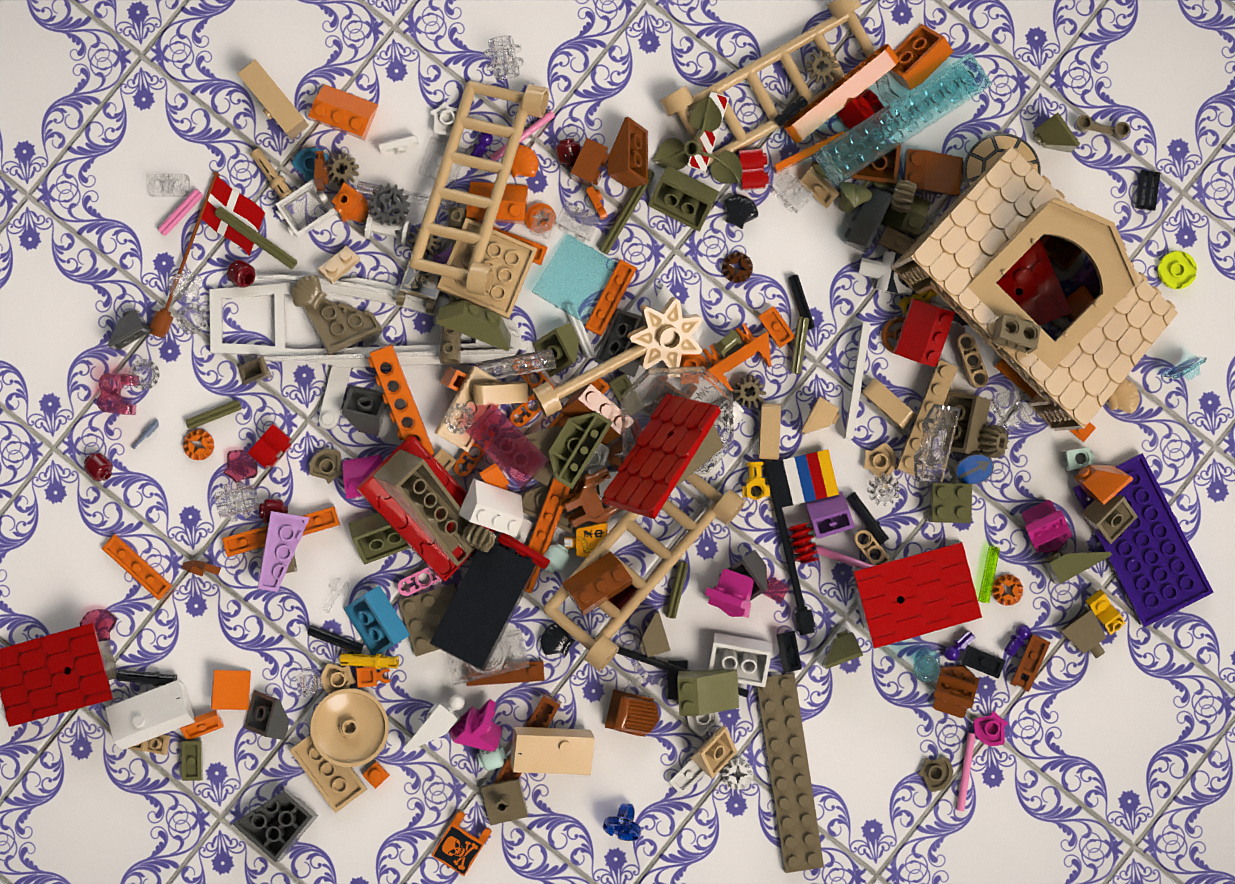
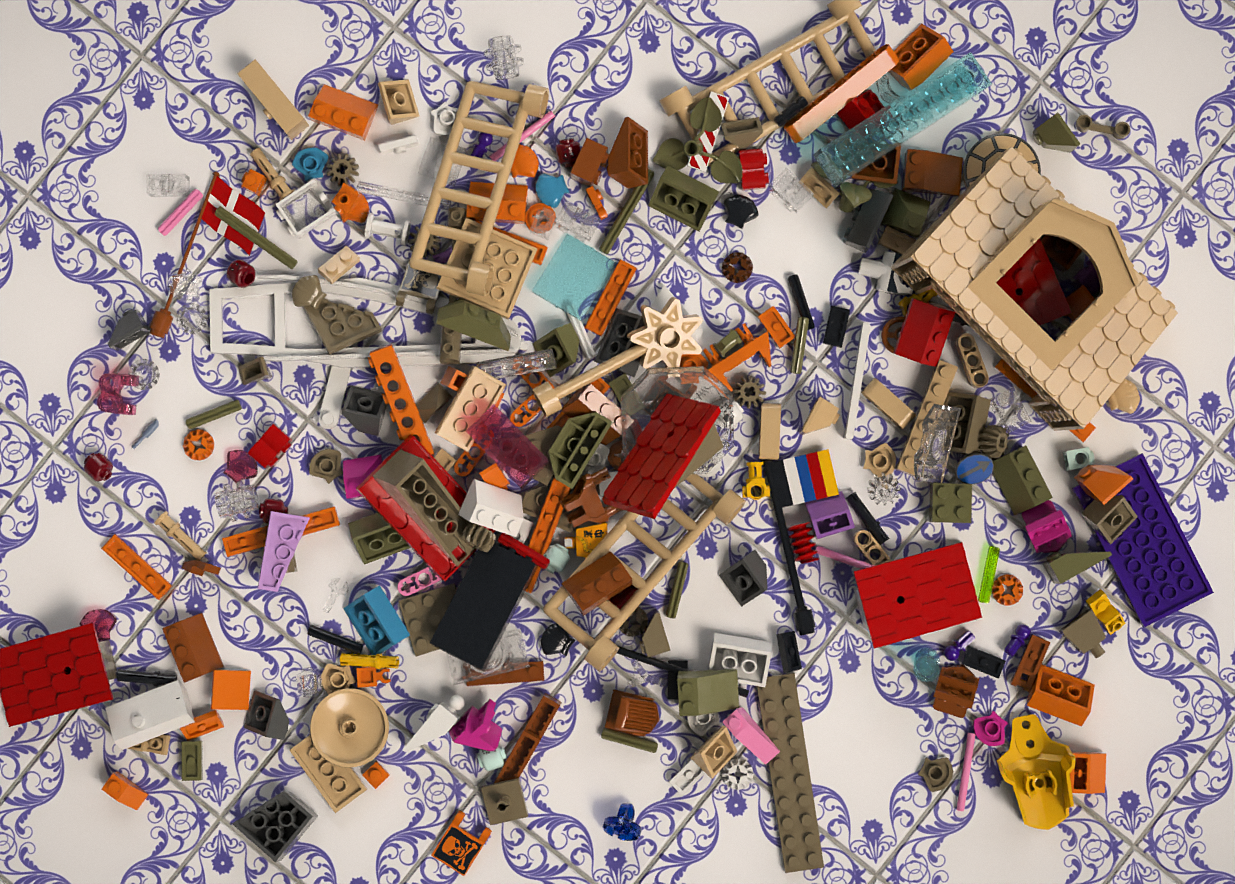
dark orange plate [314,151,329,191] -> none
dark grey gear [368,183,411,226] -> none
clear gear [444,403,475,435] -> none
tan beam [474,381,528,405] -> none
tan brick [510,727,595,775] -> none
dark pink piece [705,569,754,618] -> none
clear pink brick [762,577,790,604] -> none
orange tile [773,131,847,174] -> none
dark tan gear [806,51,840,84] -> none
olive slope [822,630,863,669] -> none
dark tan gear [891,180,917,213] -> none
dark tan brick [992,314,1041,354] -> none
black tile [1135,170,1161,211] -> none
neon yellow tile [1157,251,1197,290] -> none
clear light blue piece [1161,355,1207,381] -> none
none -> orange slope [101,771,149,810]
none -> tan pin [154,511,207,561]
none -> dark orange slope [162,613,224,683]
none -> orange brick [241,169,267,196]
none -> tan slope [378,80,420,125]
none -> dark tan slope [416,383,452,423]
none -> dark azure animal [535,173,570,208]
none -> olive axle [601,728,658,753]
none -> dark tan gear [619,607,648,637]
none -> dark tan slope [721,117,763,150]
none -> bright pink slope [723,707,780,765]
none -> black plate [823,306,850,348]
none -> olive slope [993,445,1053,516]
none -> yellow piece [996,714,1075,830]
none -> orange slope [1027,664,1095,727]
none -> orange slope [1070,752,1106,794]

